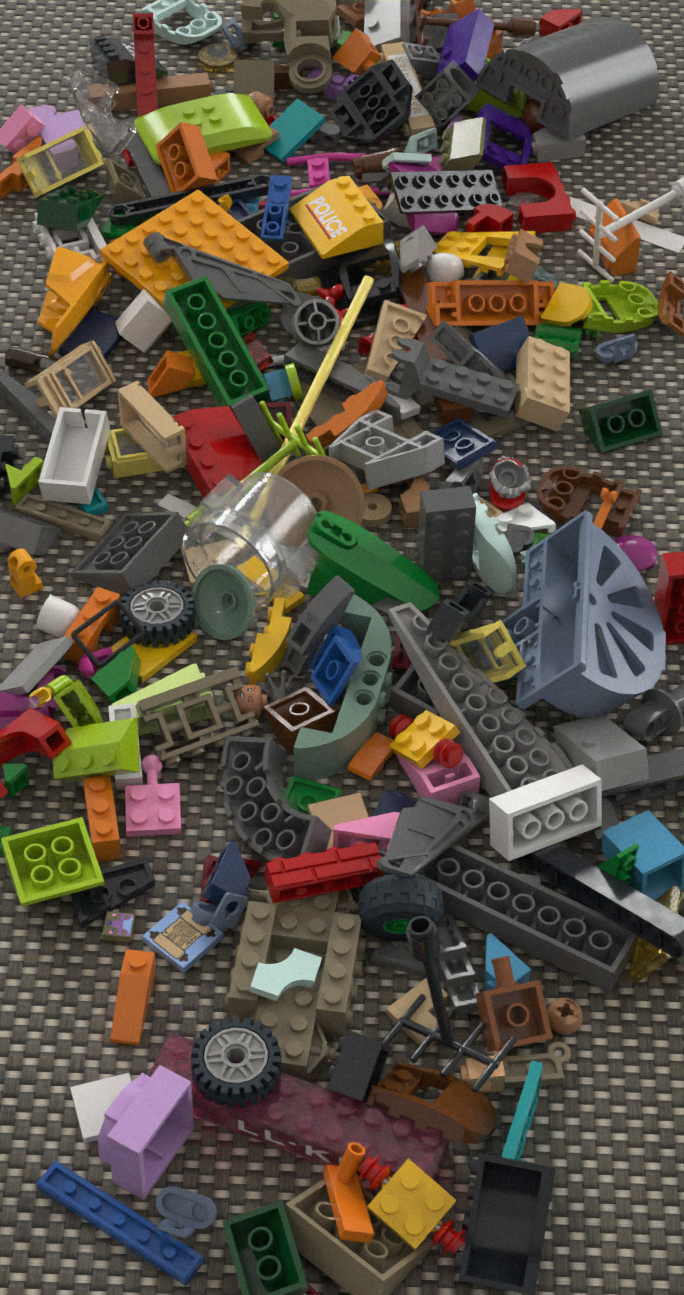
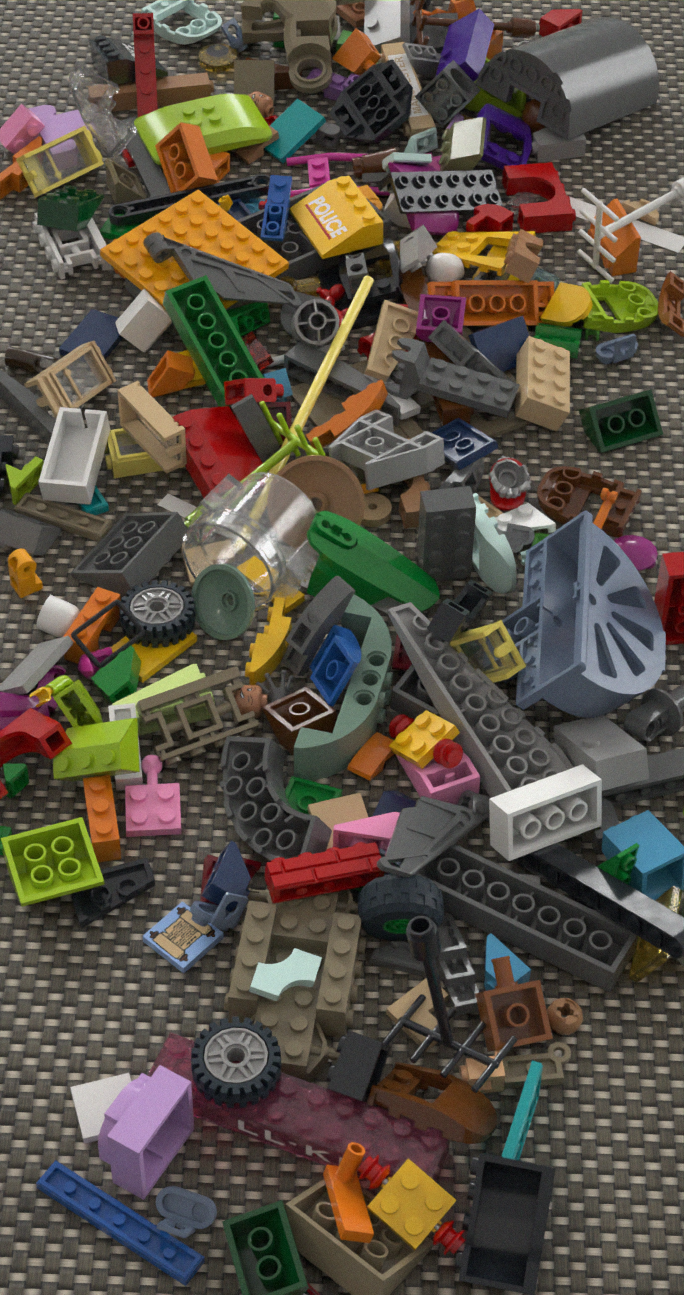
light orange piece [37,247,114,356] -> none
olive tile [102,911,136,943] -> none
orange slope [110,949,156,1046] -> none
lime piece [285,363,304,401] -> none
none -> red torso [224,378,284,405]
none -> dark grey leg [346,252,371,294]
none -> magenta slope [416,294,466,342]

